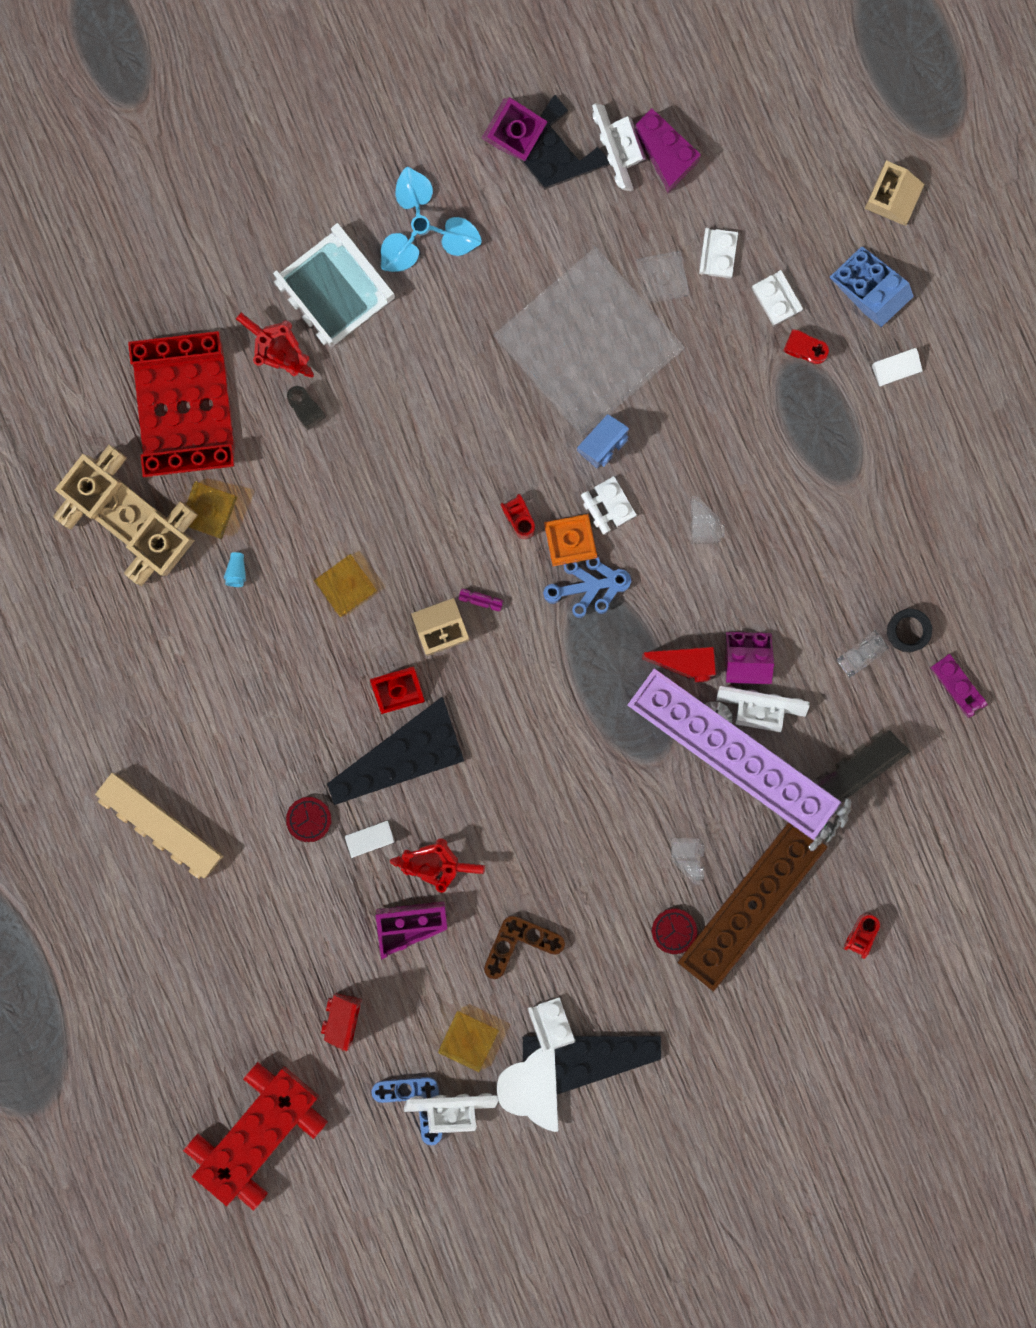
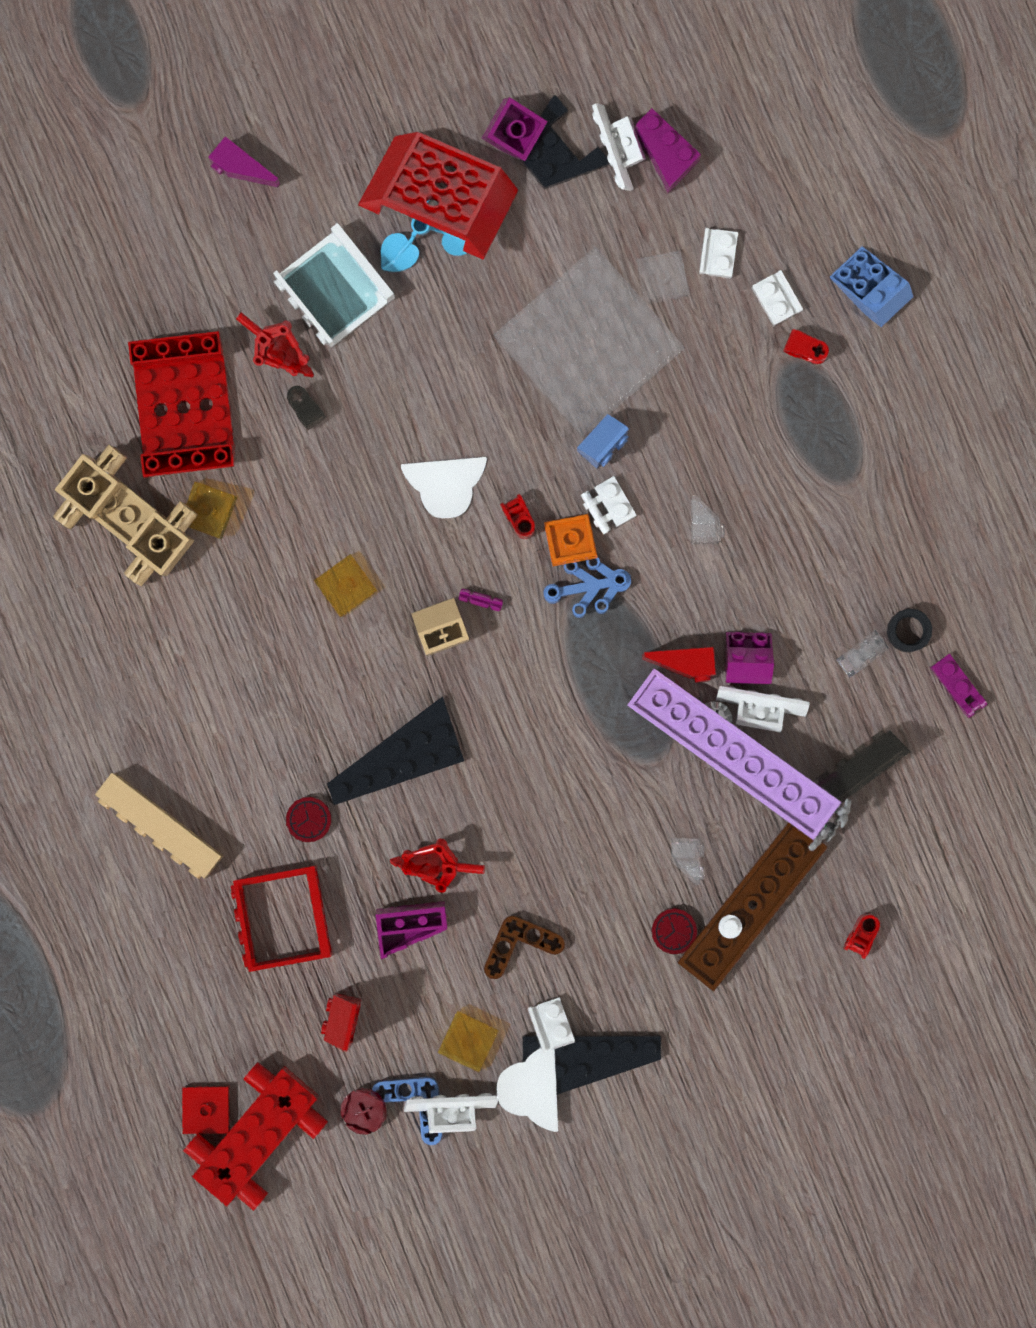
medium azure cone [223,552,246,587] -> none
white slope [345,821,395,858] -> none
red slope [370,666,425,714] -> none
tan slope [865,160,924,226] -> none
white slope [872,348,922,387] -> none
none -> red plate [182,1086,230,1134]
none -> magenta slope [208,136,280,187]
none -> red window [230,865,332,972]
none -> dark red tile [341,1088,387,1135]
none -> red slope [358,132,518,260]
none -> white sticker [401,457,487,518]
none -> white plate [719,915,742,938]

